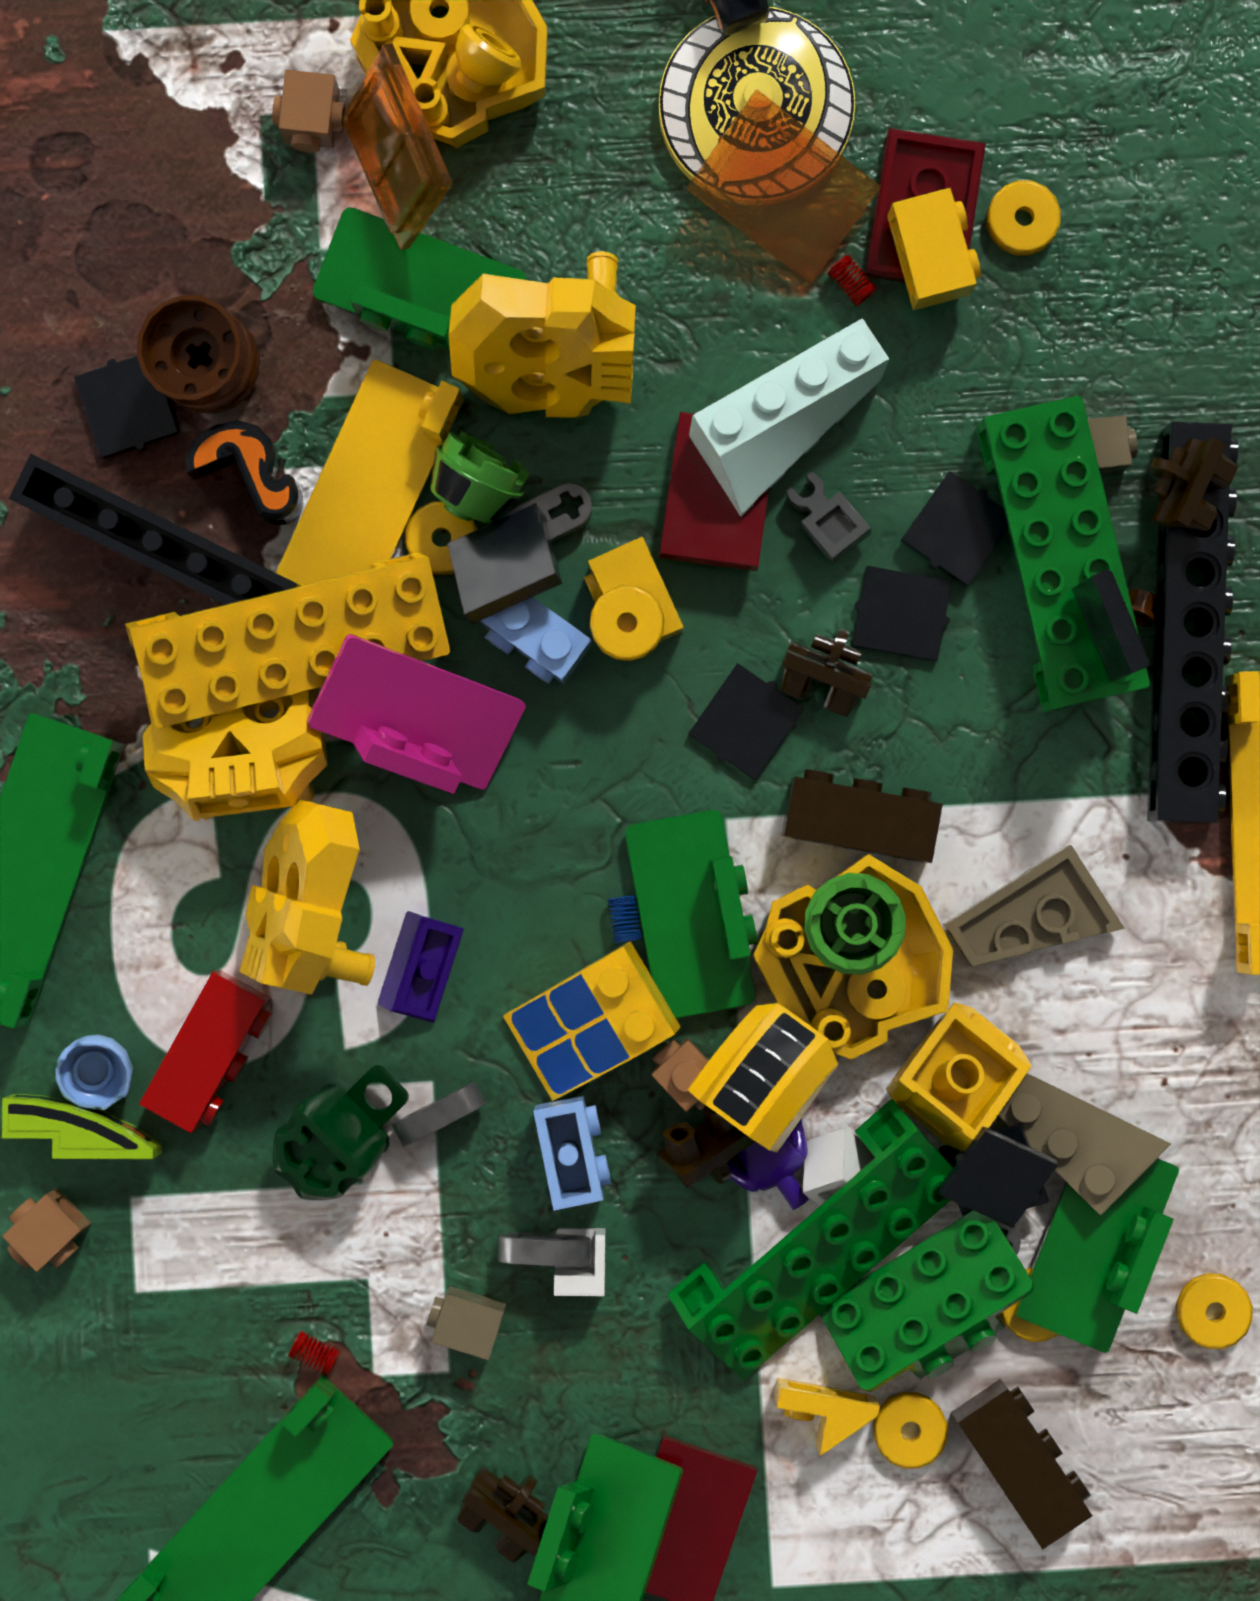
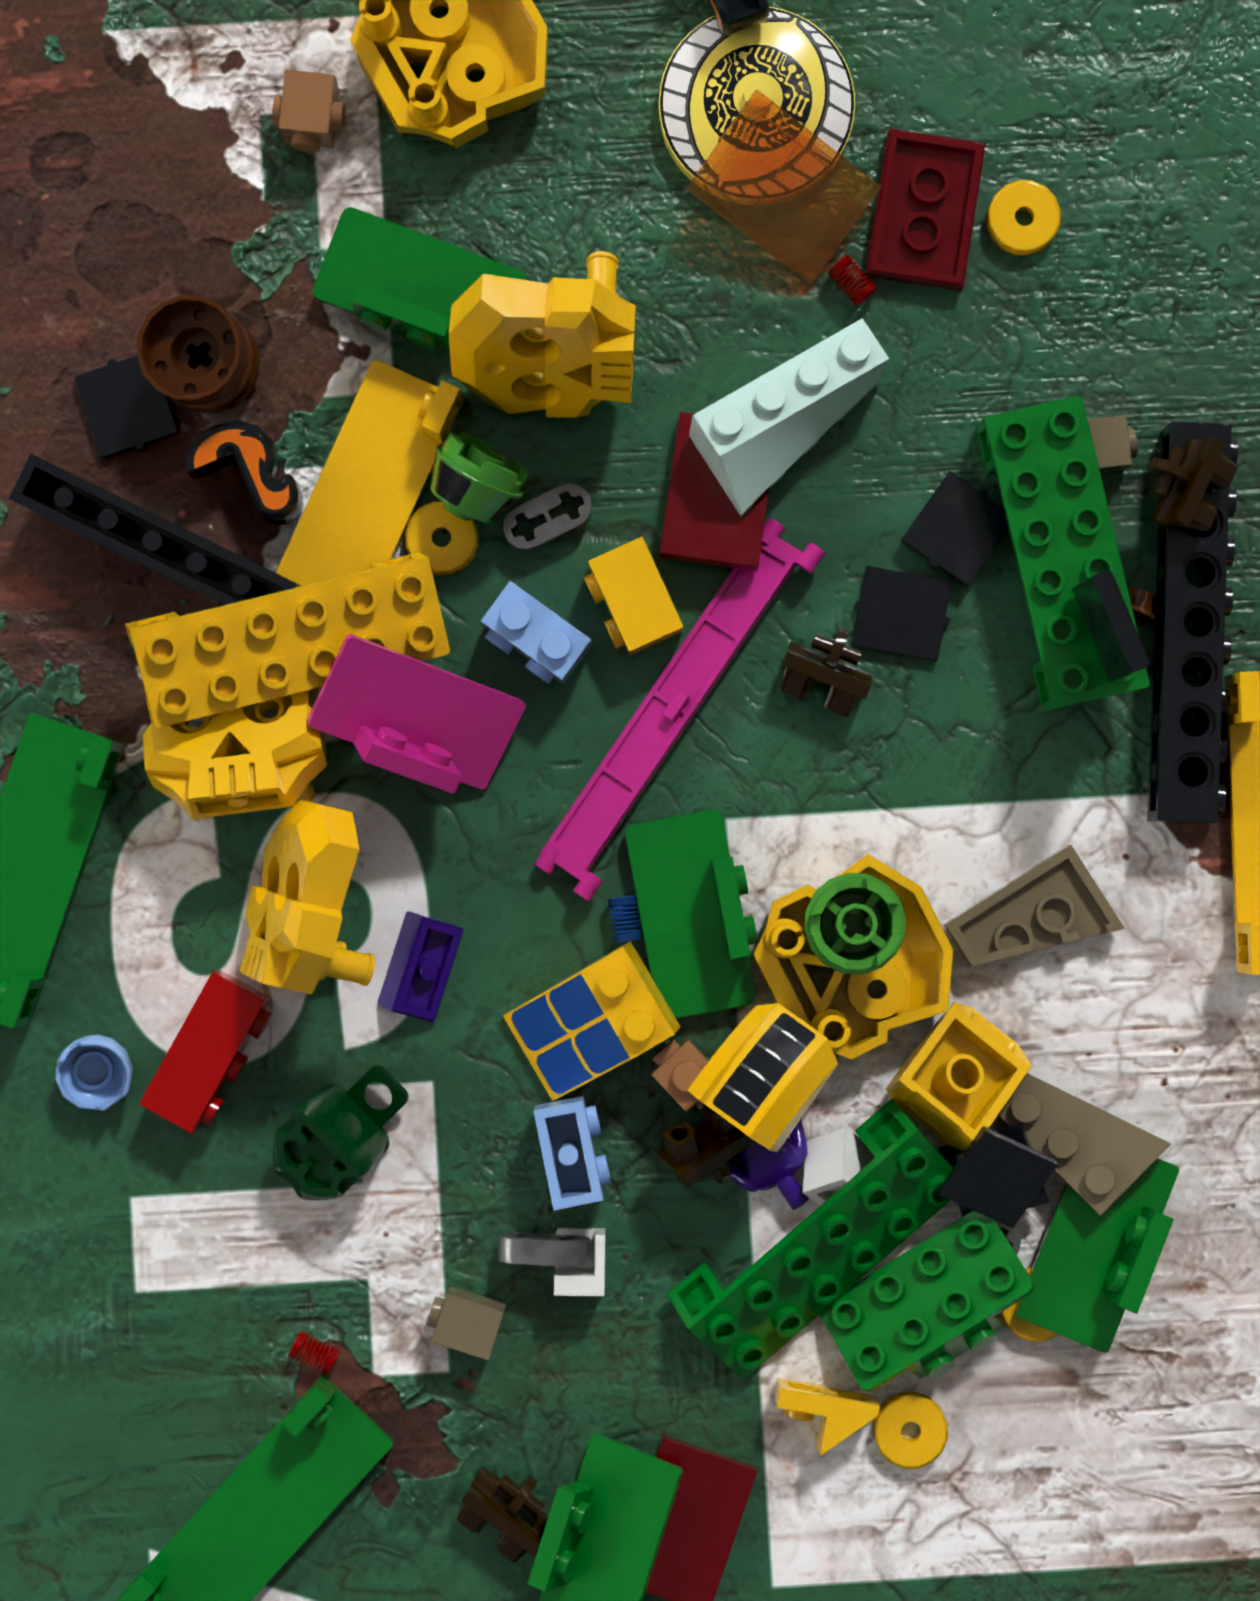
lime slope [2,1094,162,1159] -> none
medium nougat brick [2,1188,91,1272] -> none
clear orange piece [343,43,453,250] -> none
flat silver beam [392,1081,487,1147] -> none
black tile [447,503,563,624] -> none
yellow brick [455,24,522,94] -> none
yellow piece [590,585,665,661] -> none
black piece [689,663,804,780] -> none
dark brown brick [781,769,943,863] -> none
dark grey plate [787,472,871,564] -> none
yellow brick [887,187,981,311] -> none
dark brown brick [951,1379,1093,1550] -> none
yellow piece [1176,1273,1253,1349] -> none
none -> dark pink piece [534,518,826,902]

